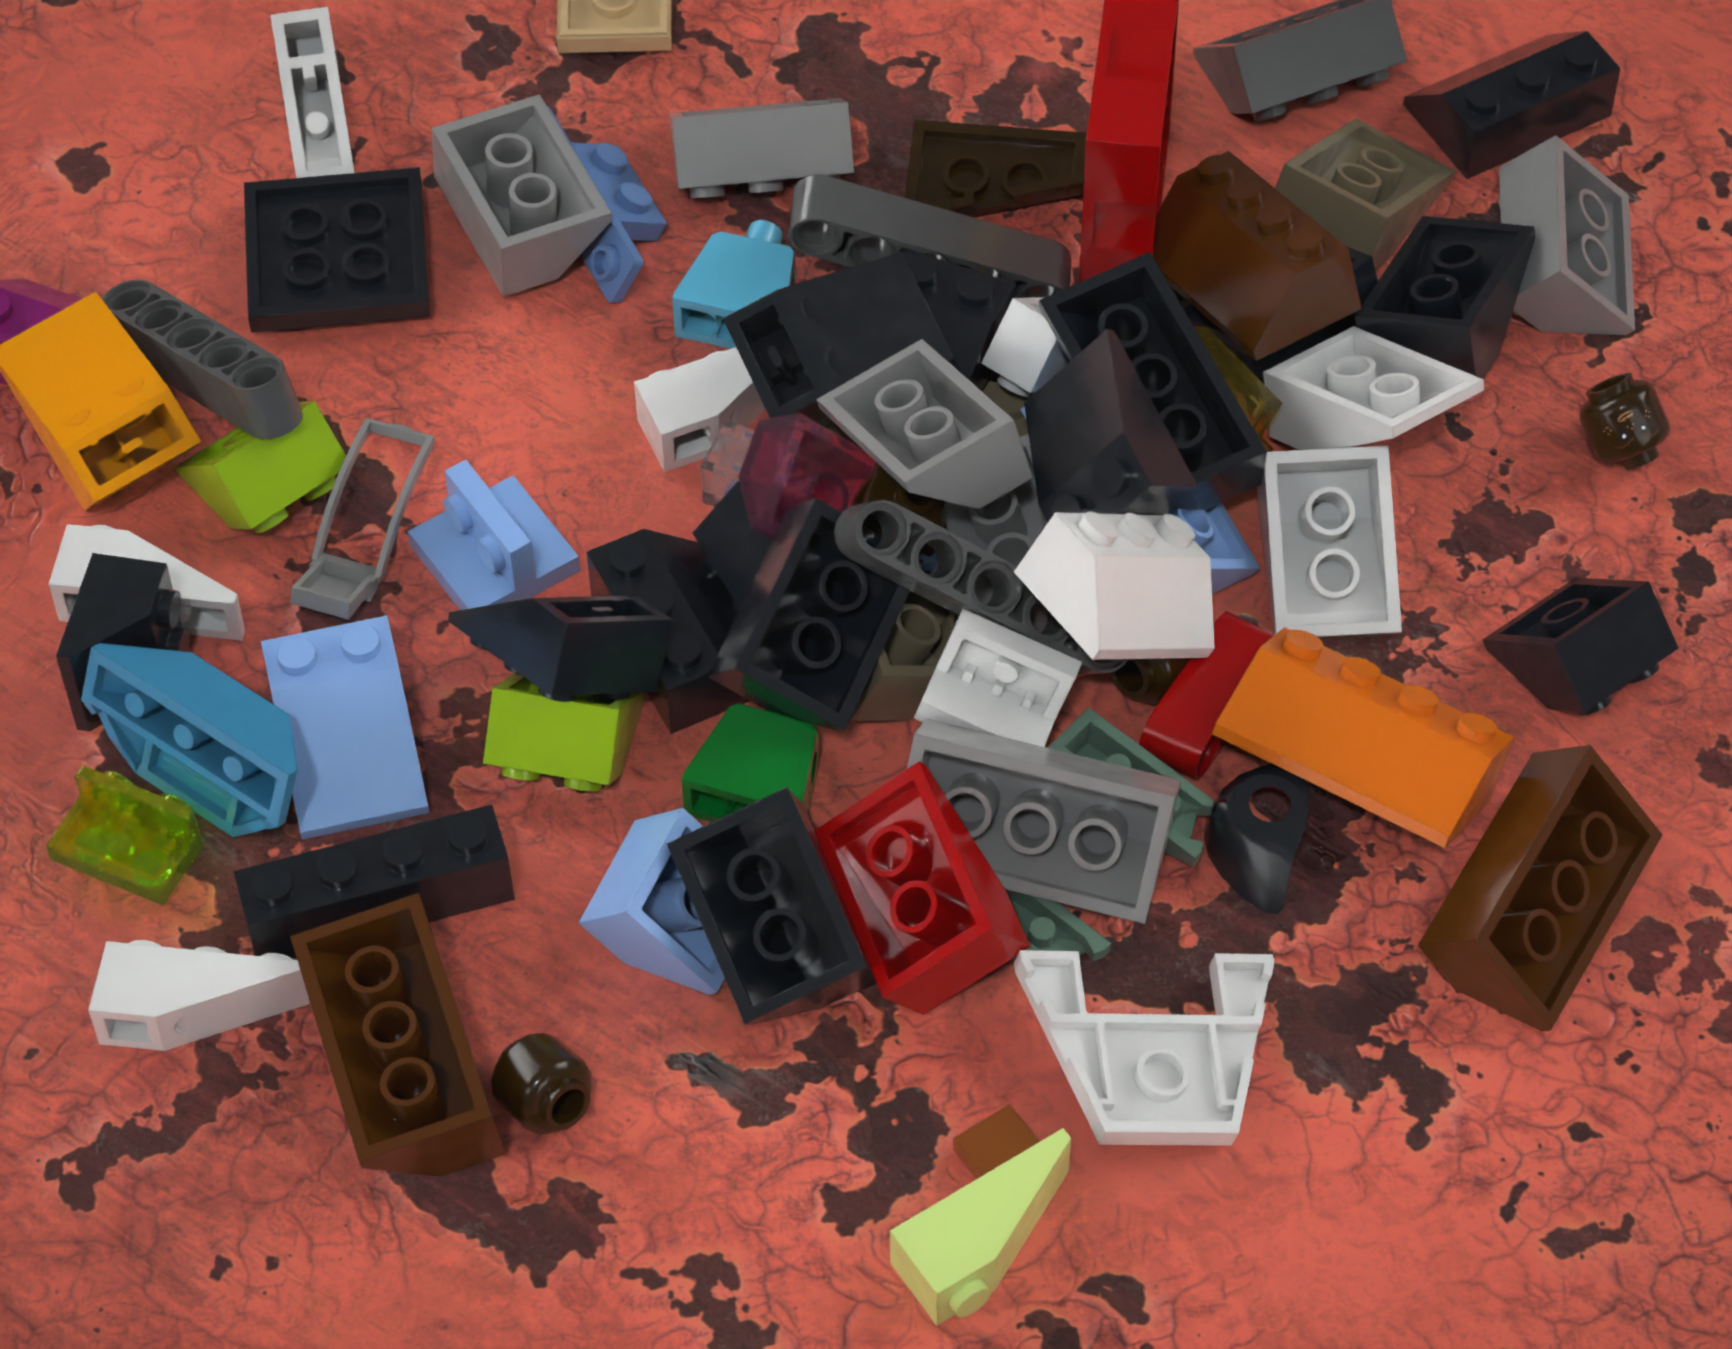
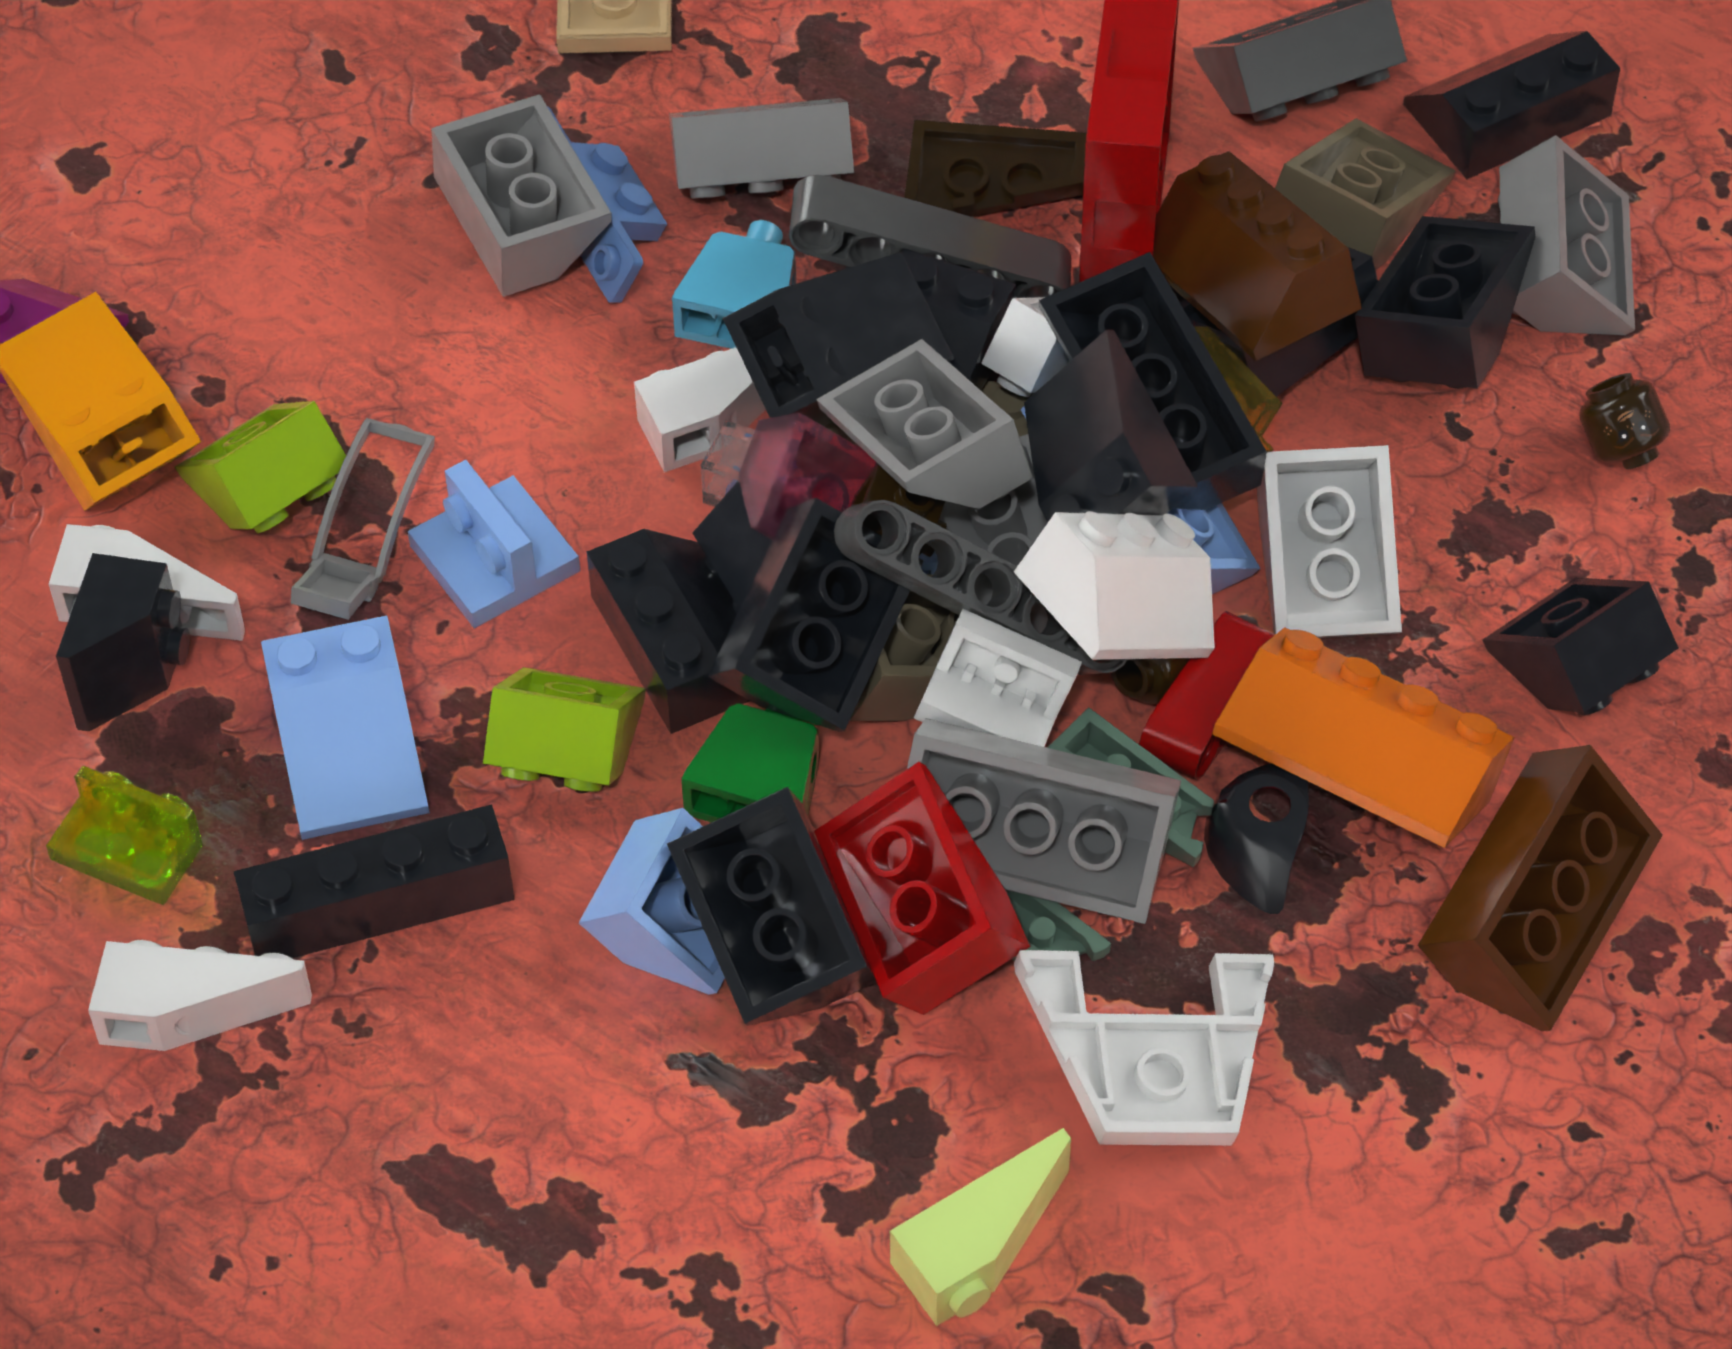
dark azure wedge [81,643,297,837] -> none
dark grey beam [102,279,303,439] -> none
black plate [244,167,430,333] -> none
white slope [270,7,354,178] -> none
reddish brown slope [290,893,505,1177] -> none
black slope [448,595,673,702] -> none
dark brown head [491,1033,593,1135] -> none
dark orange tile [953,1104,1039,1179] -> none
white slope [1263,326,1484,450] -> none

